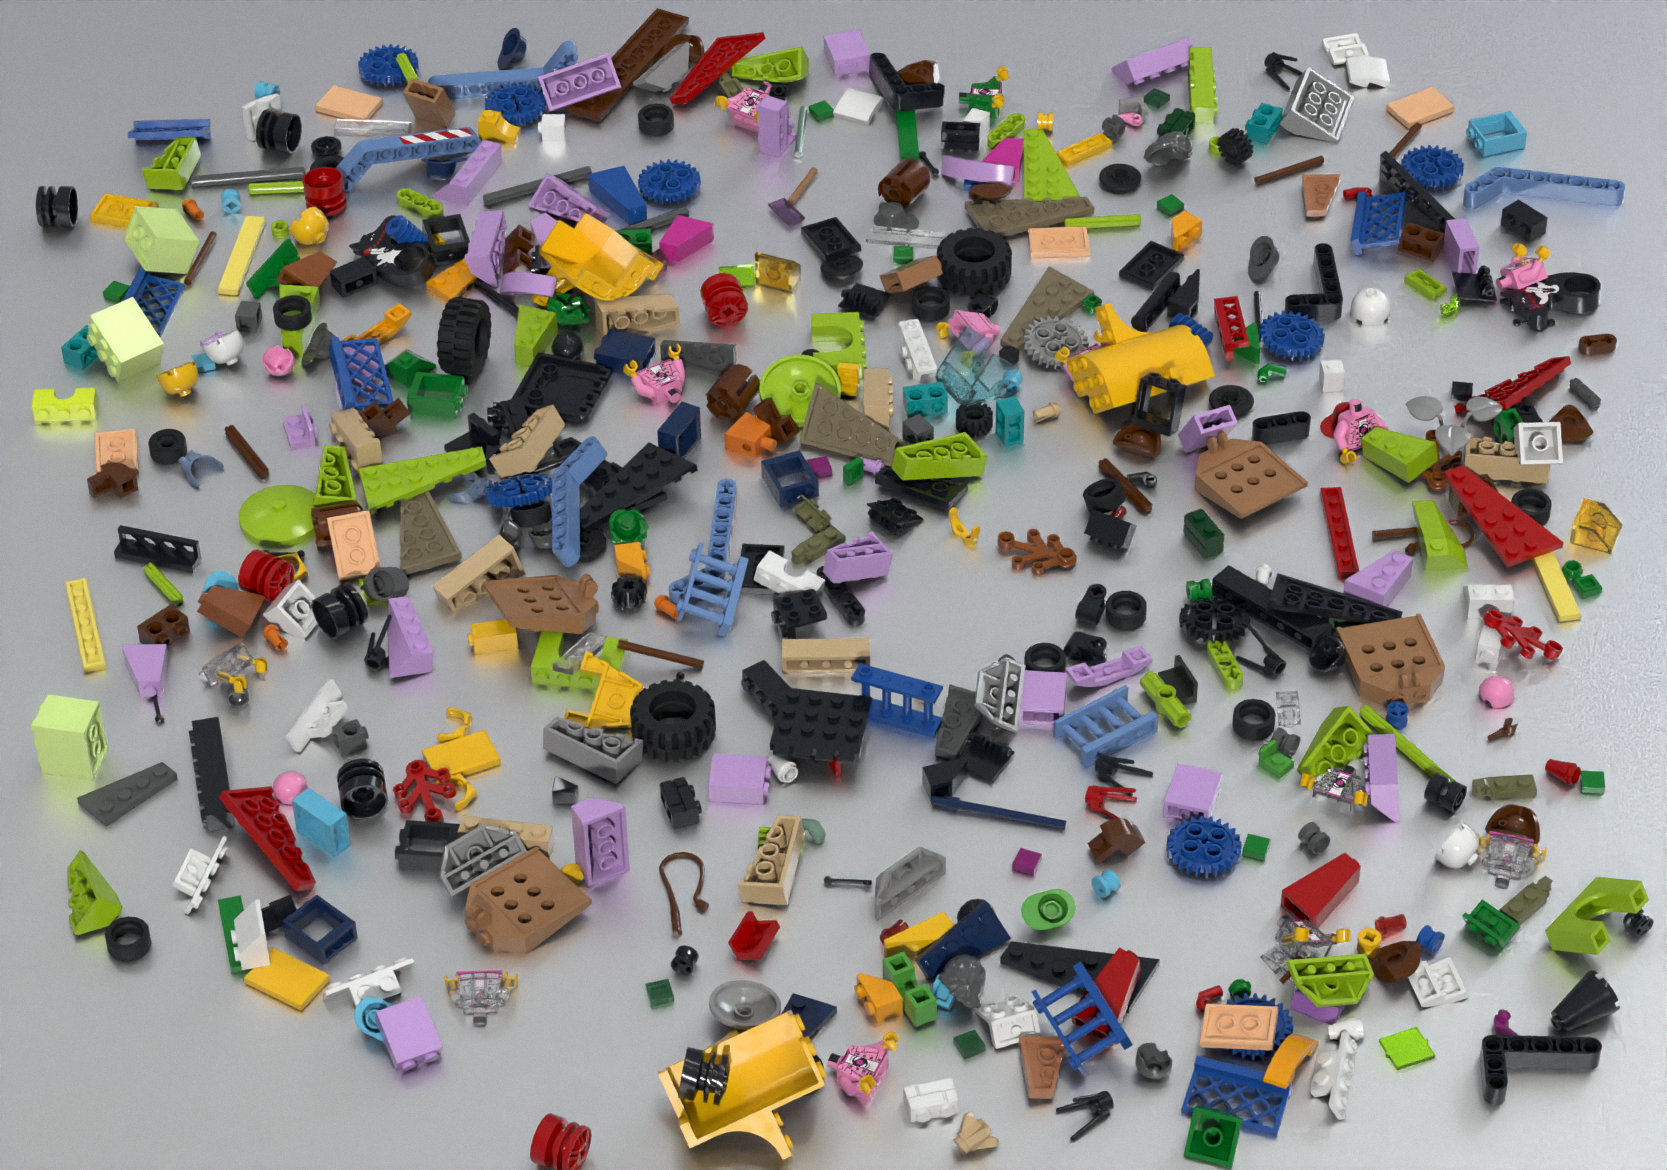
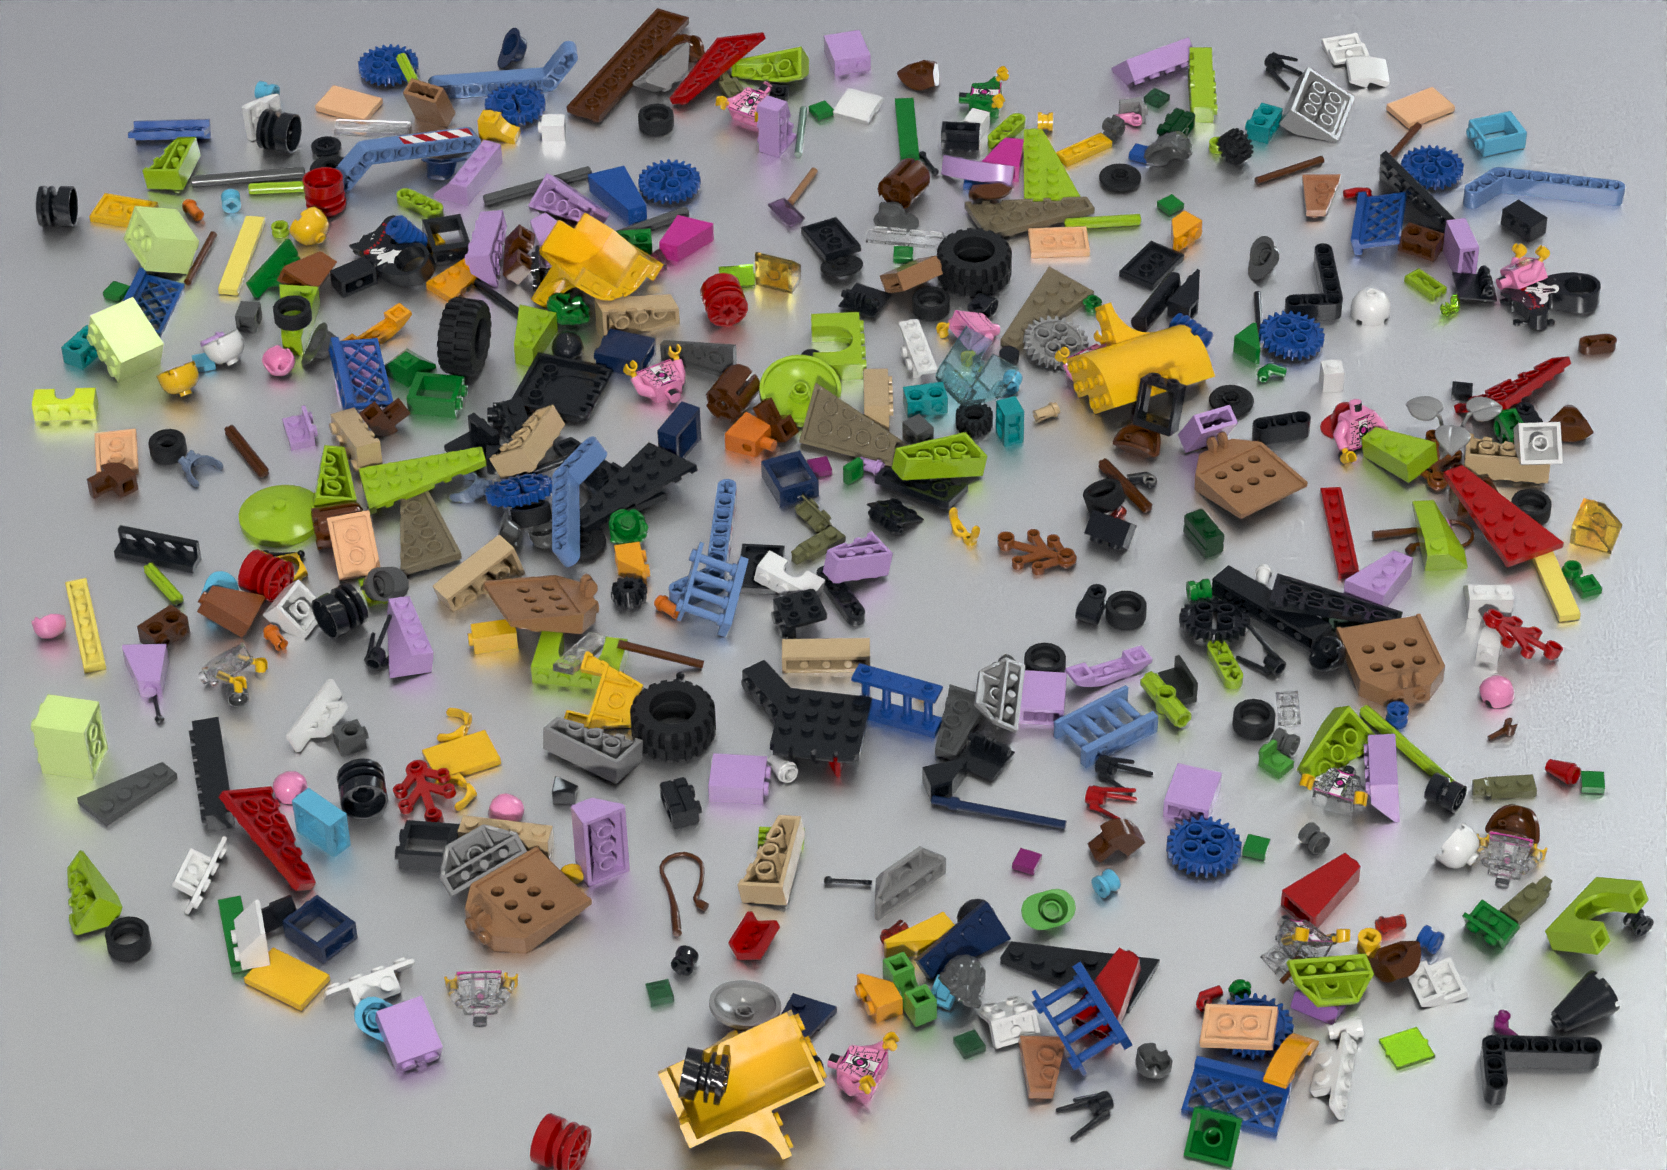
lavender slope [499,272,557,297] -> none
lavender slope [538,53,621,112] -> none
sand green arm [802,818,826,844] -> none
yellow bracket [837,362,859,396] -> none
black beam [869,53,945,111] -> none
white brick [903,1078,959,1123] -> none
tan rock [953,1112,999,1155] -> none
black piece [1063,631,1107,666] -> none
red fence [1214,296,1249,361] -> none
dark grey axle [1569,378,1601,408] -> none
none -> bright pink hair [31,614,66,639]
none -> bright pink hair [488,793,524,822]
none -> blue tile [1128,143,1148,164]

